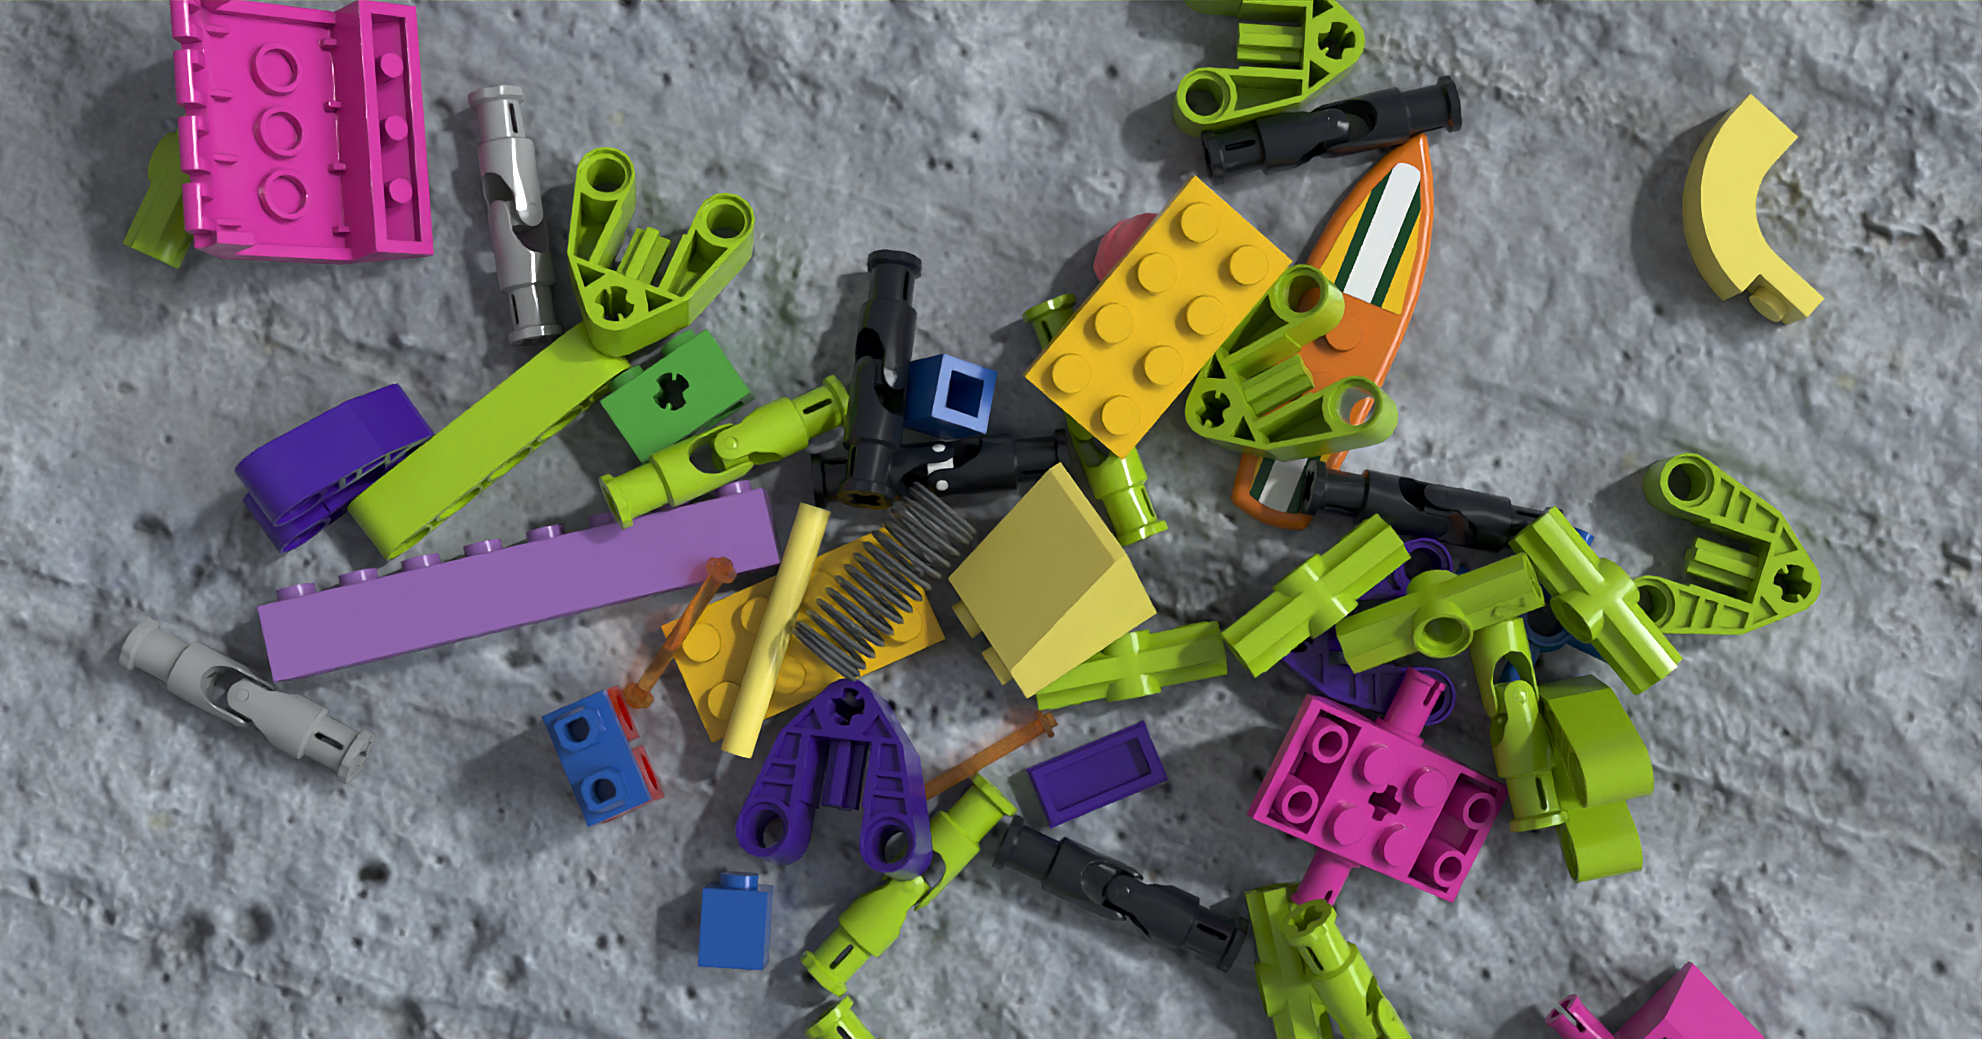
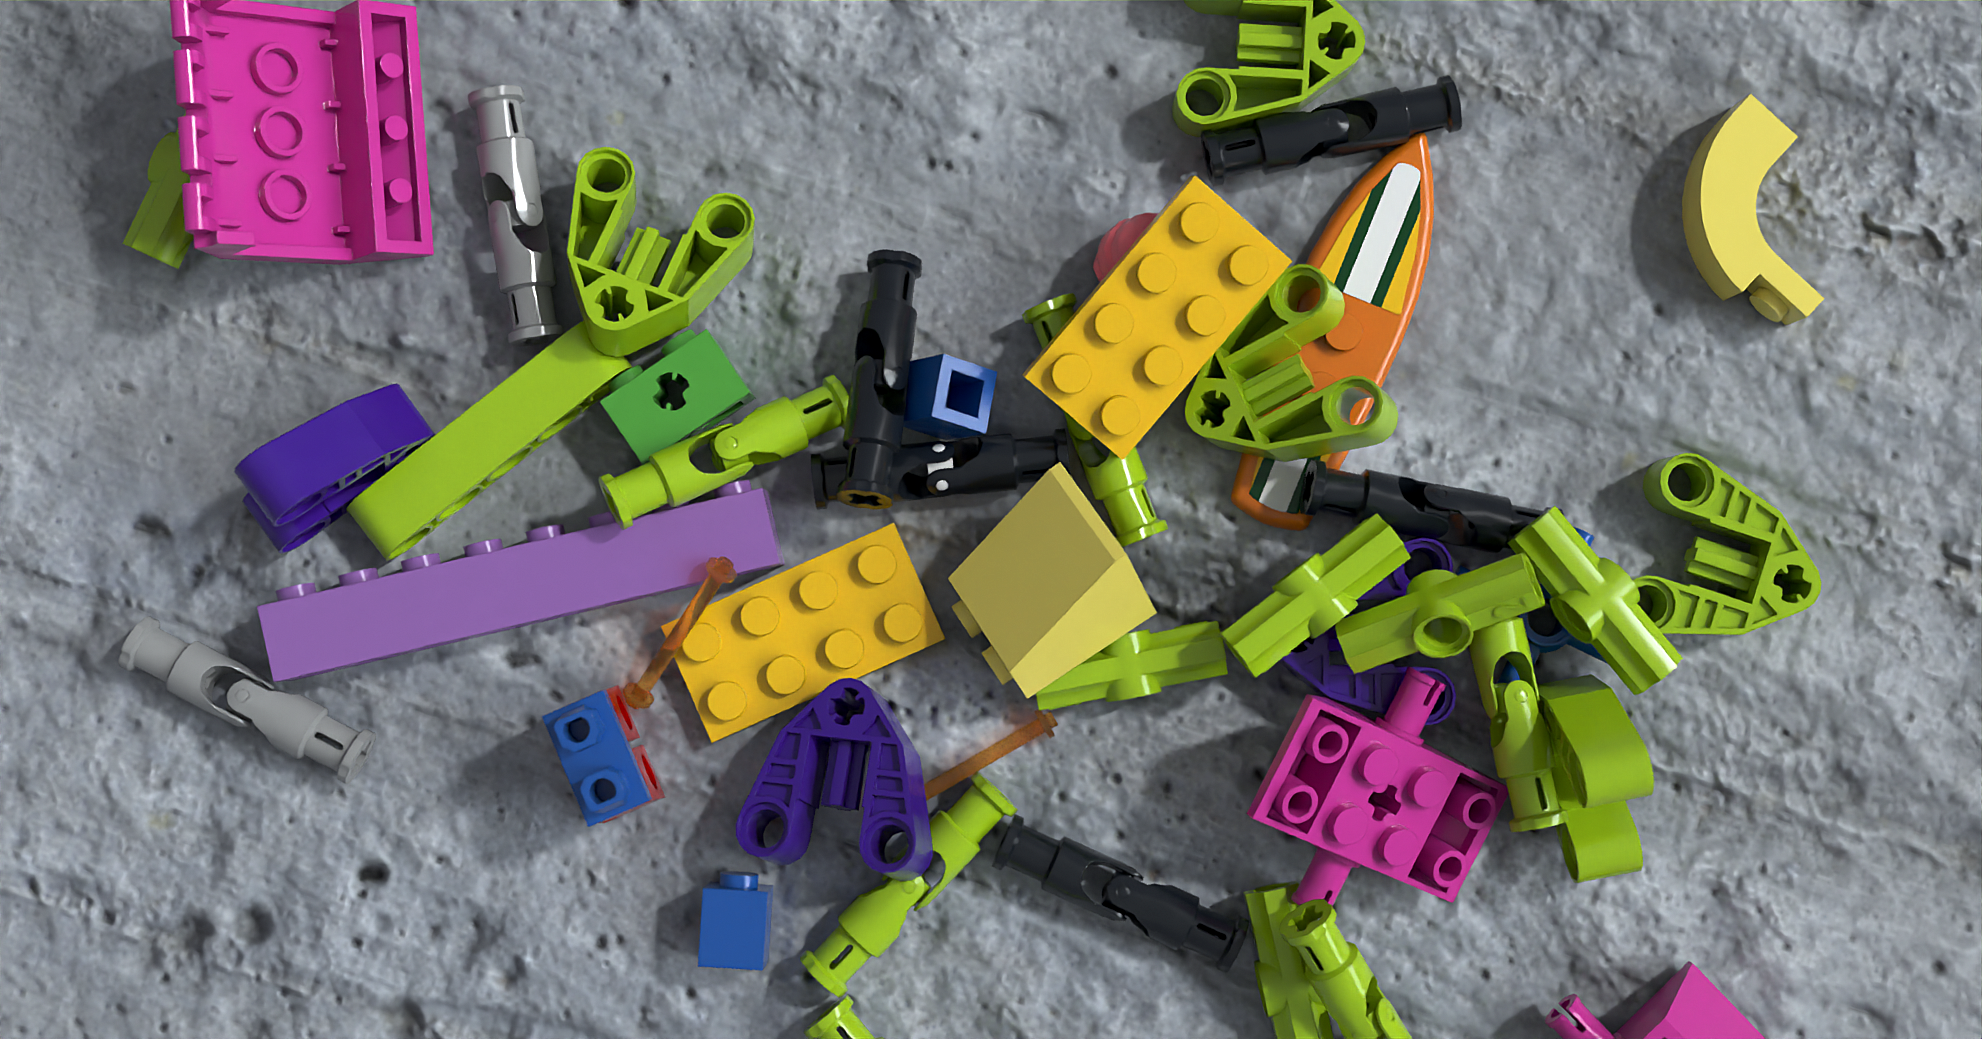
light yellow piece [720,502,831,758] -> none
dark grey piece [791,482,977,682] -> none
dark purple tile [1026,720,1168,829] -> none

